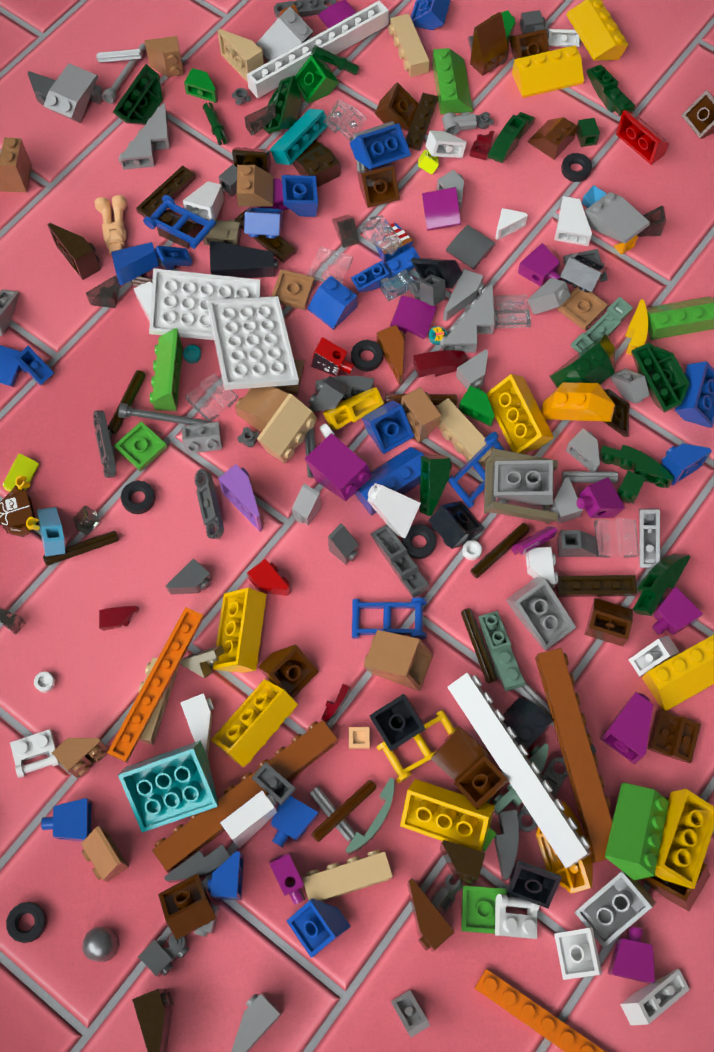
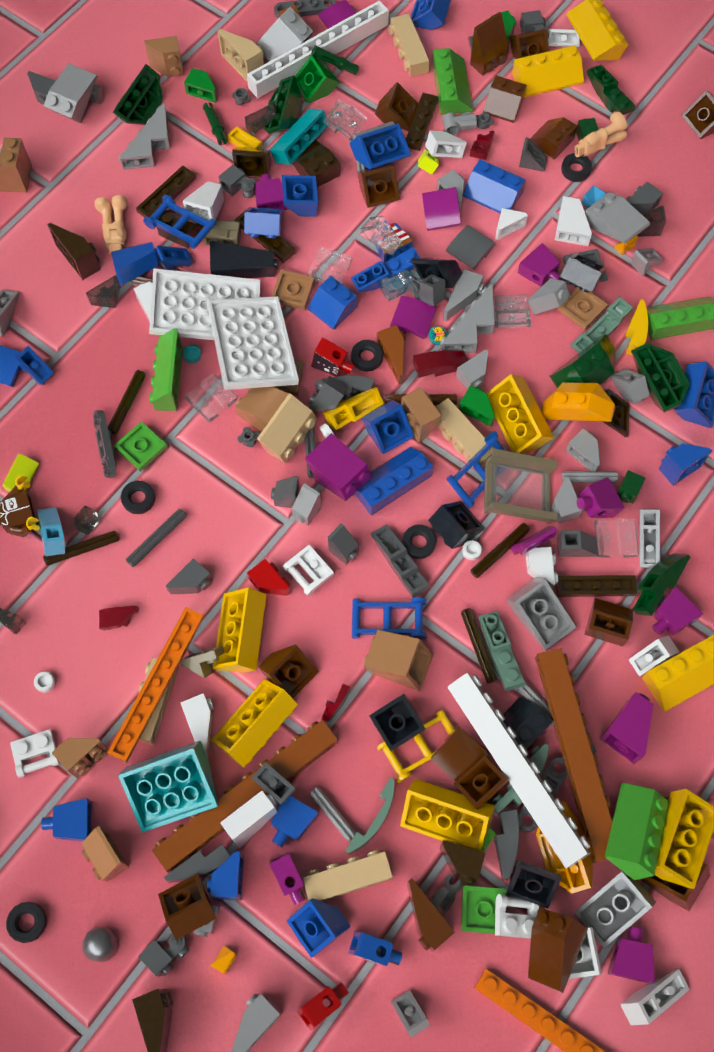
axle [96,49,143,63] -> none
light grey piece [102,43,146,104] -> none
dark grey piece [118,403,208,425] -> none
light grey bracket [182,422,222,454] -> none
dark grey plate [194,469,224,539] -> none
medium lavender slope [218,464,262,532] -> none
medium nougat slope [237,165,273,207] -> none
reddish brown axle [311,780,377,842] -> none
clear smoke slope [332,215,359,248] -> none
light nougat plate [349,727,370,749] -> none
white slope [367,483,421,538] -> none
dark green slope [420,455,452,516] -> none
dark green slope [488,112,535,163] -> none
light grey slope [494,460,554,505] -> none
dark green slope [599,445,674,488] -> none
red slope [616,110,669,165] -> none
reddish brown slope [647,710,701,763] -> none
none -> dark grey axle [126,509,186,567]
none -> light orange slope [210,946,237,974]
none -> yellow tile [226,126,263,149]
none -> dark grey slope [271,476,300,508]
none -> white plate [283,545,334,596]
none -> red torso [297,982,349,1031]
none -> blue torso [348,932,402,966]
none -> slope [463,159,526,214]
none -> slope [483,75,527,123]
none -> dark grey slope [519,137,548,171]
none -> reddish brown slope [528,907,588,993]
none -> light nougat piece [575,112,627,158]
none -> dark grey slope [626,182,663,214]
none -> light grey slope [632,248,664,276]

